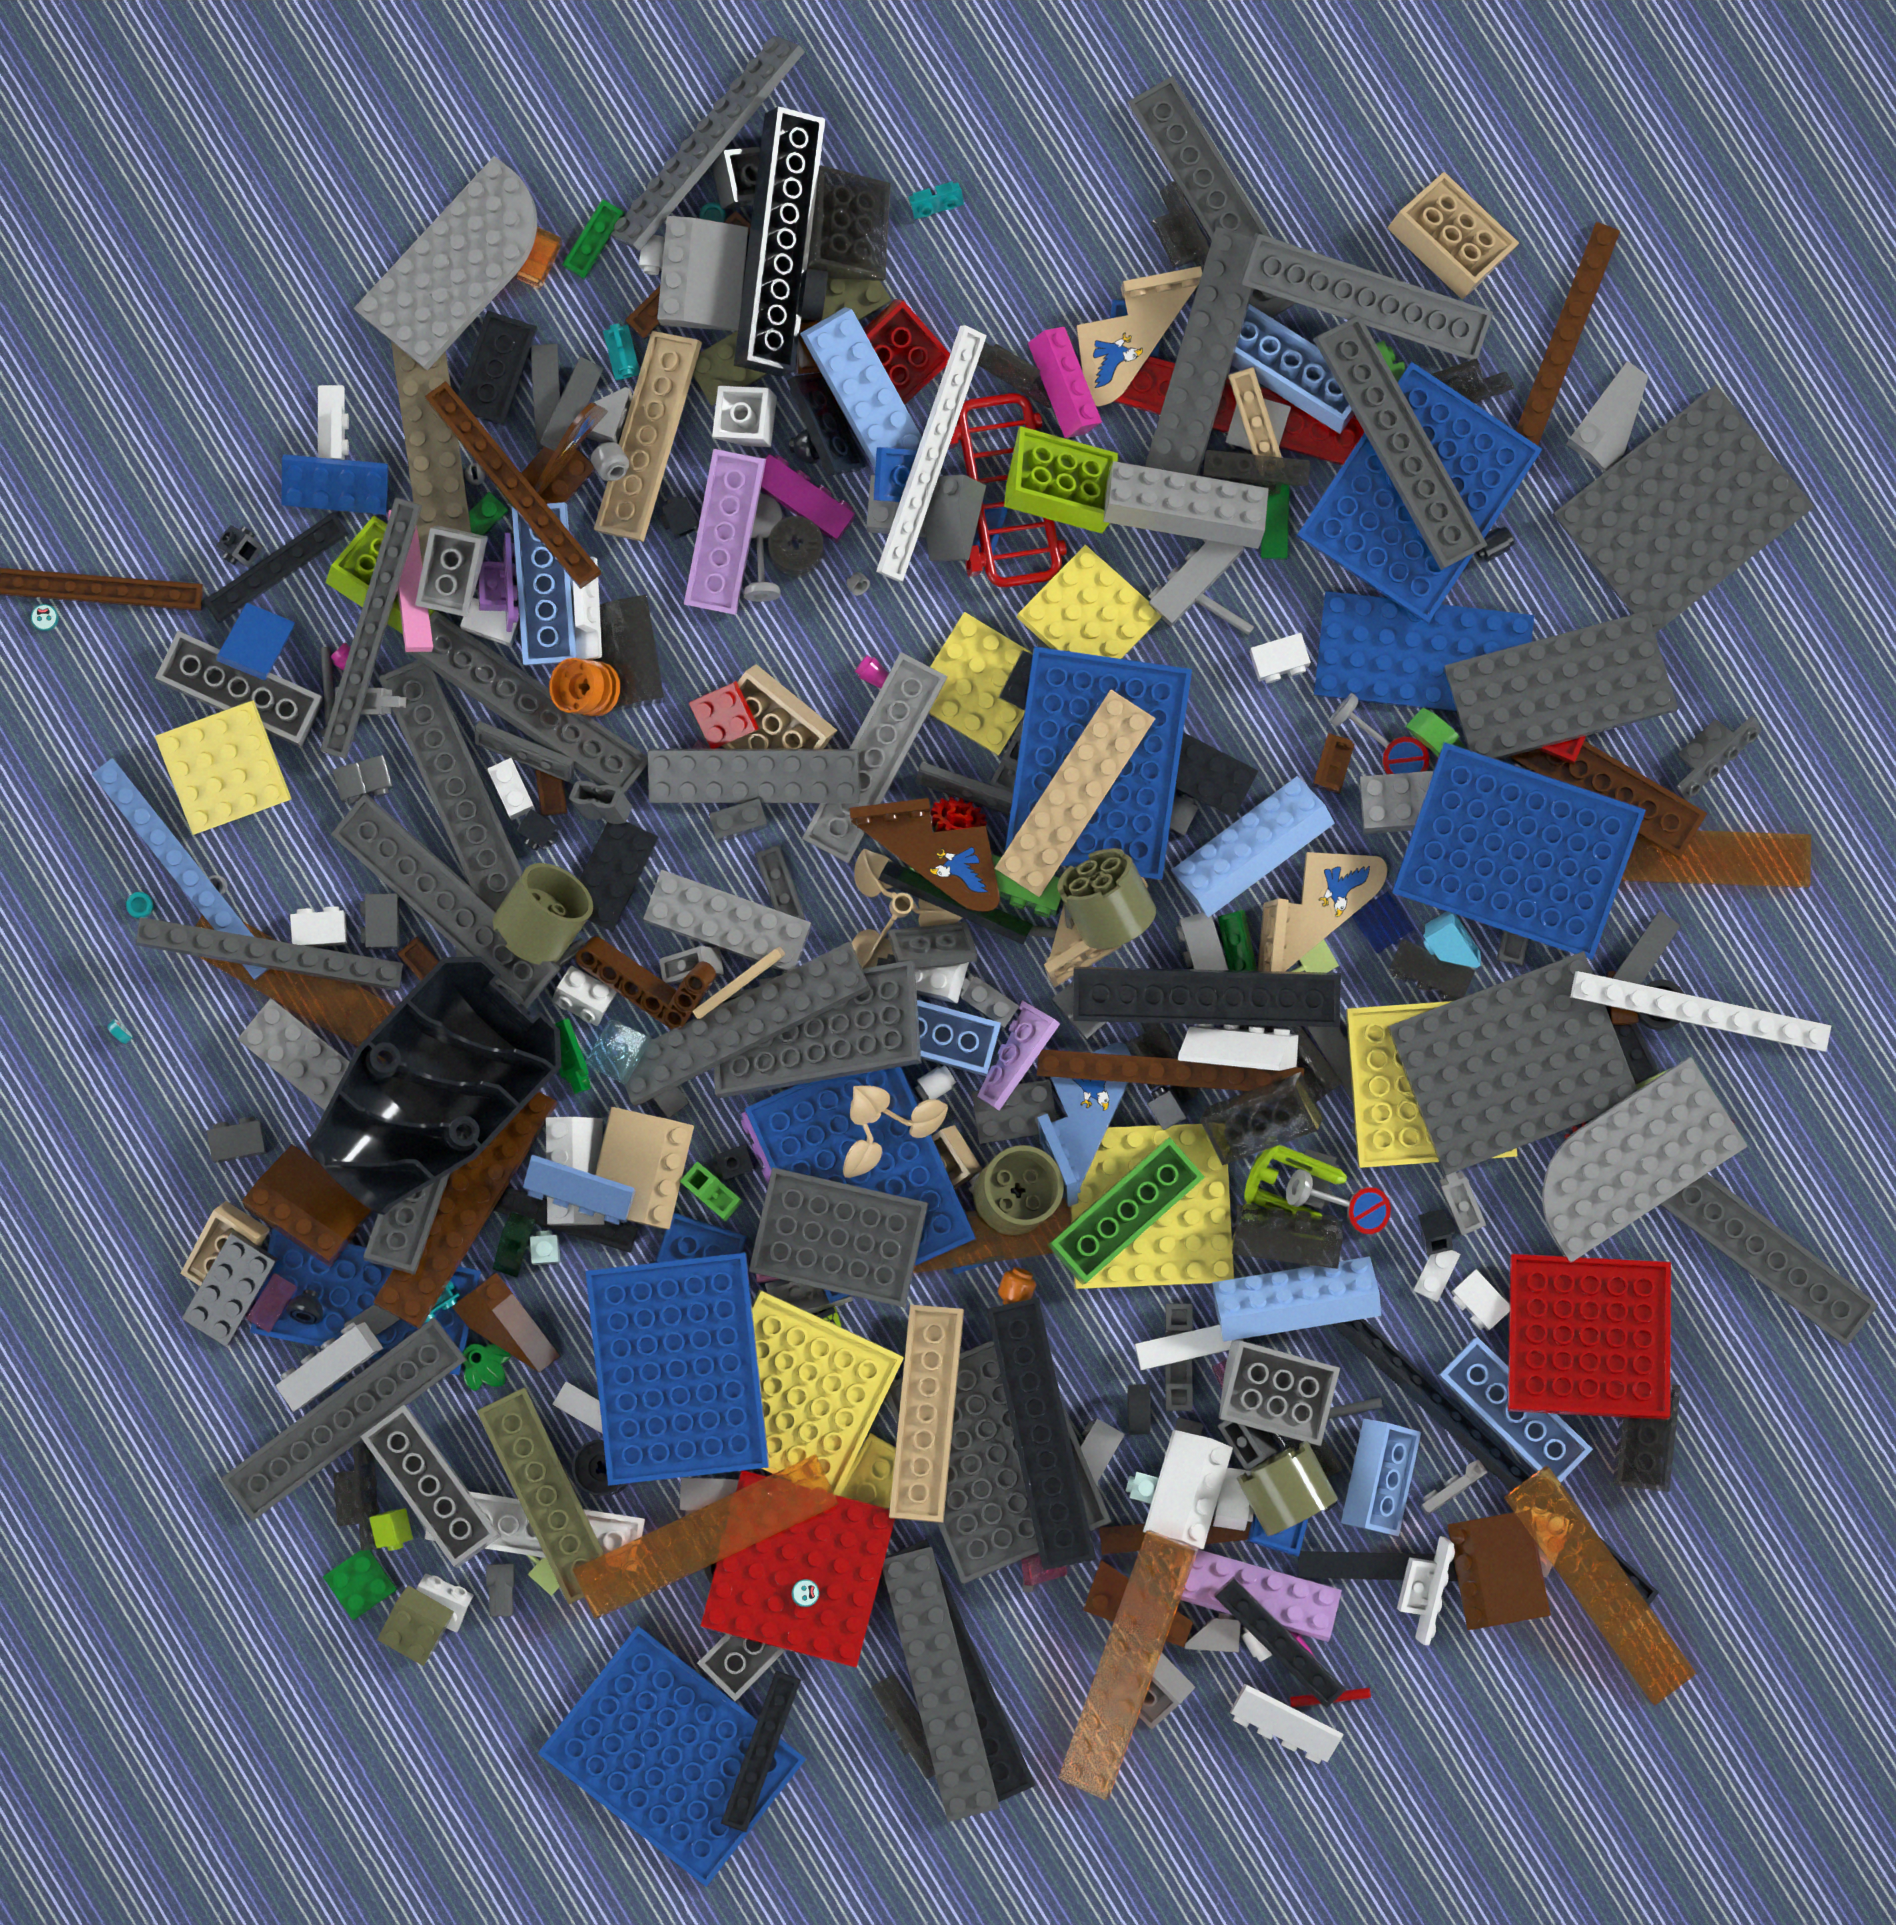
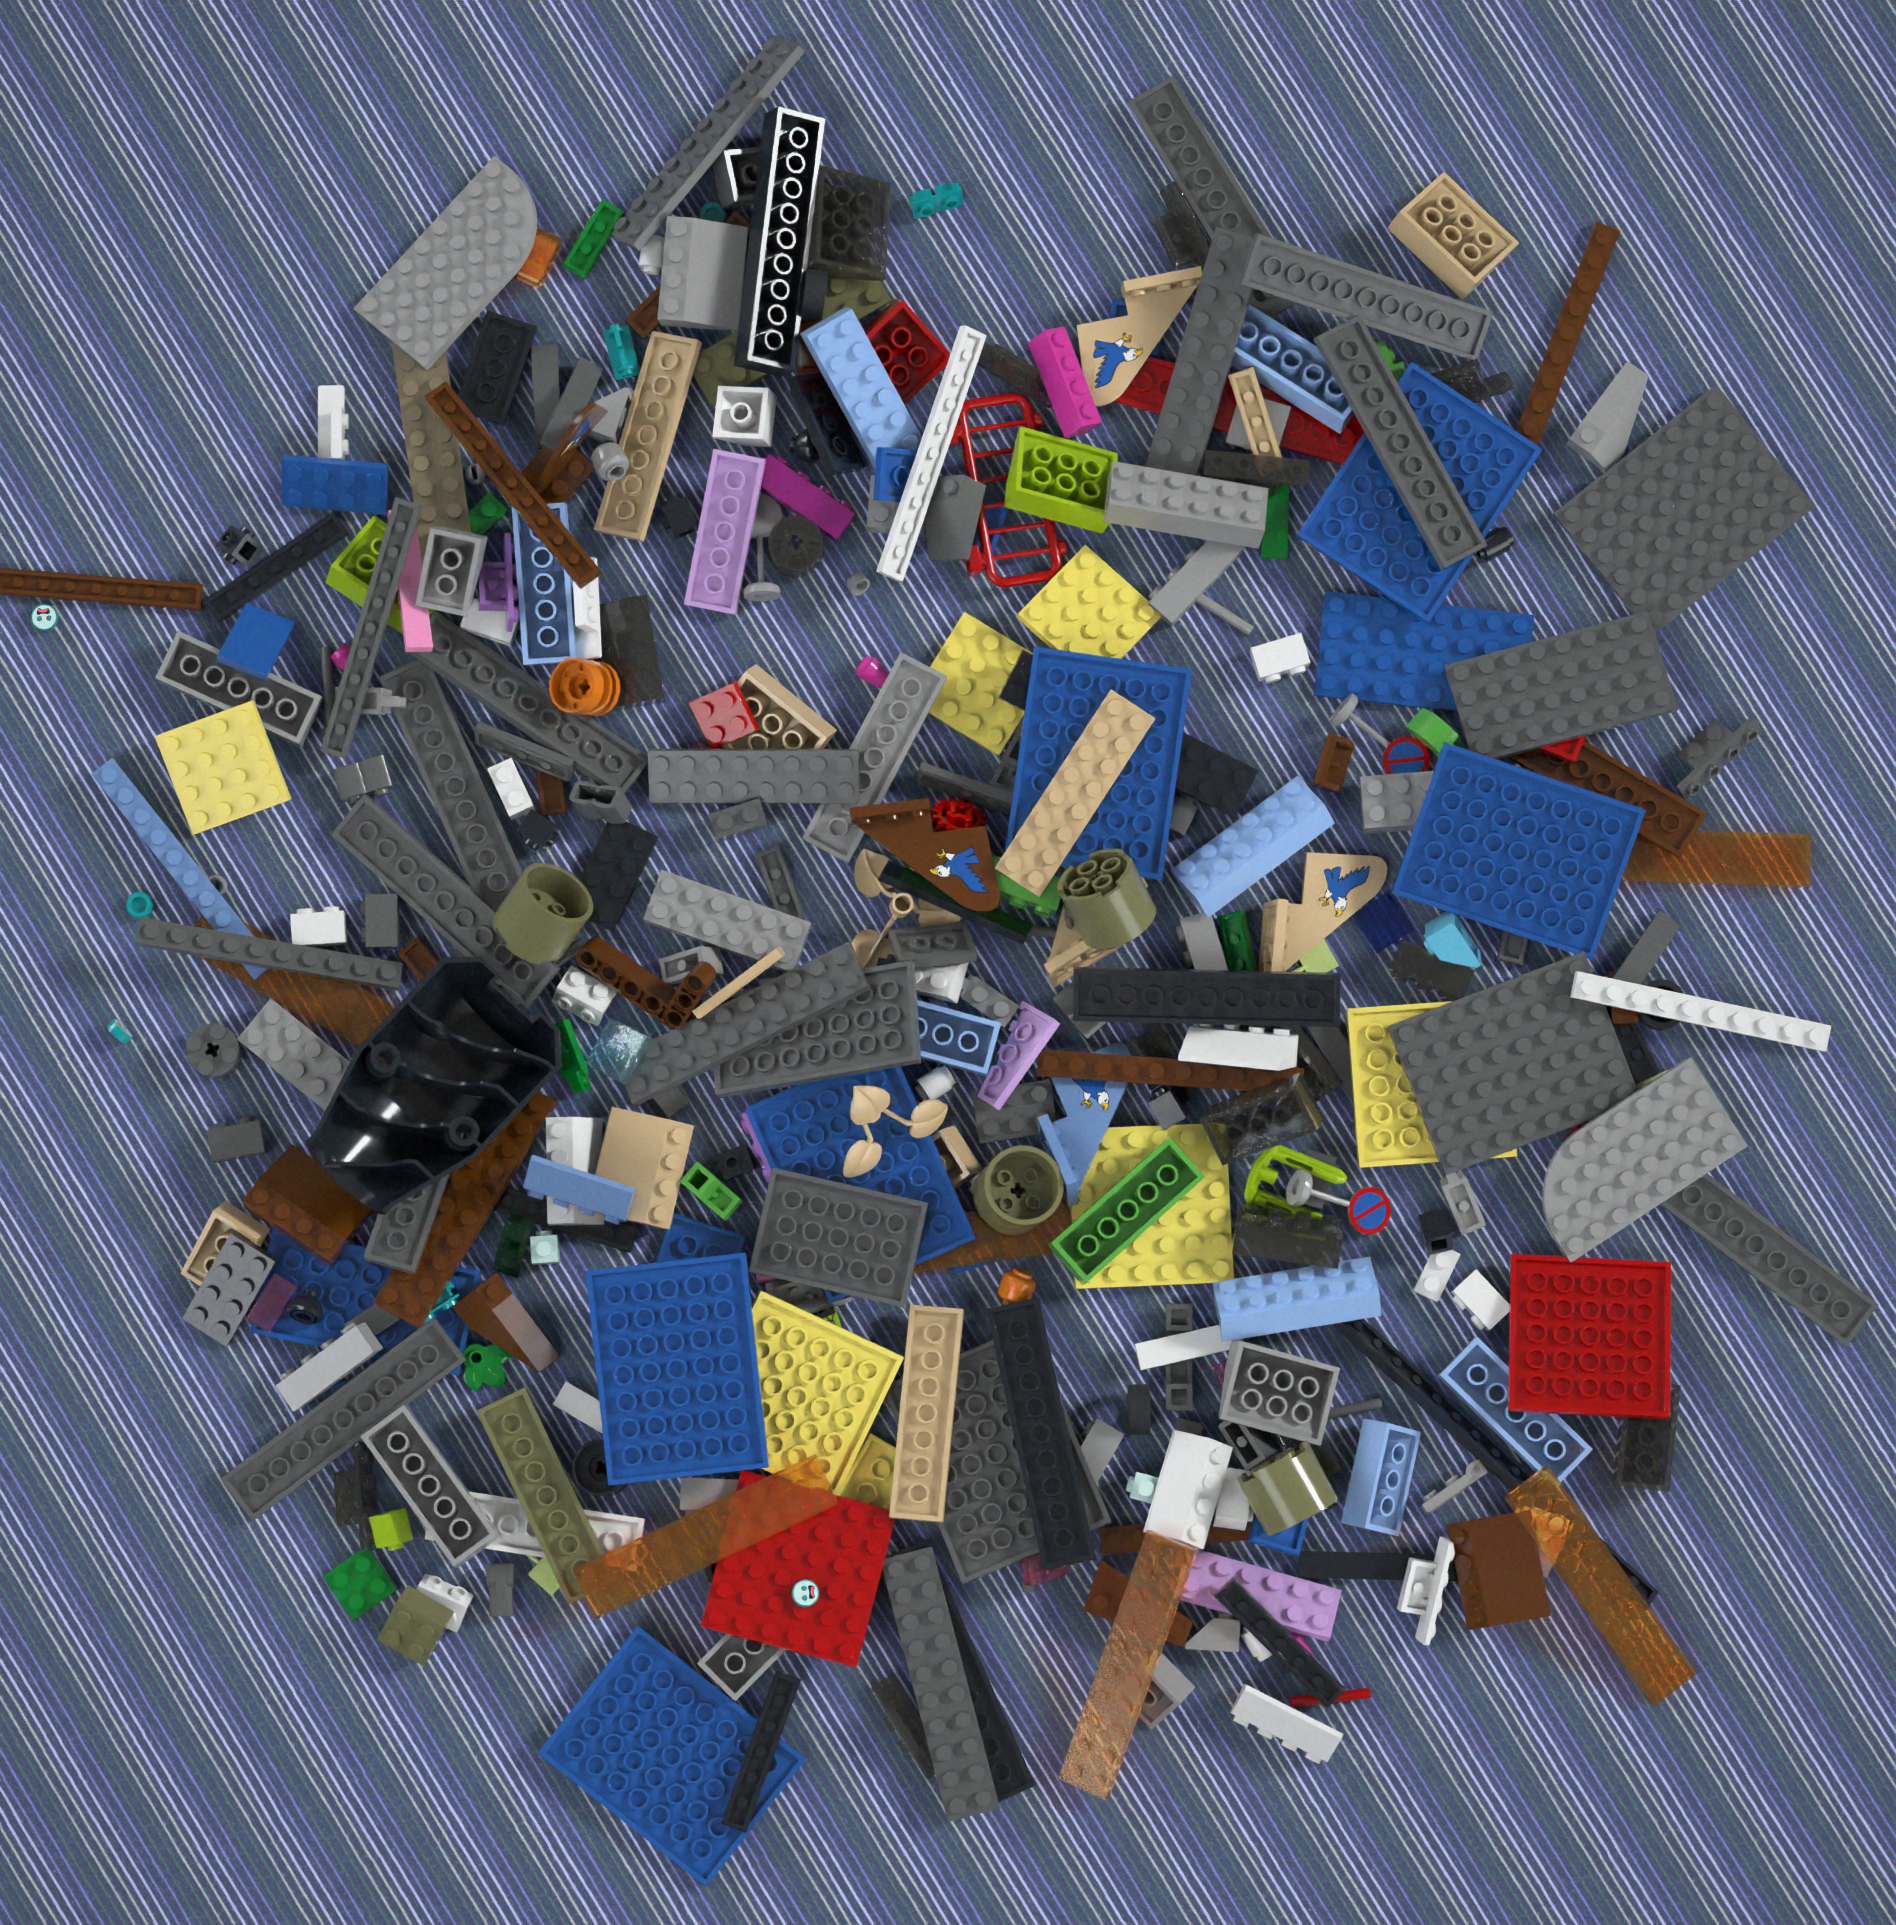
none -> dark grey brick [186,1023,242,1079]

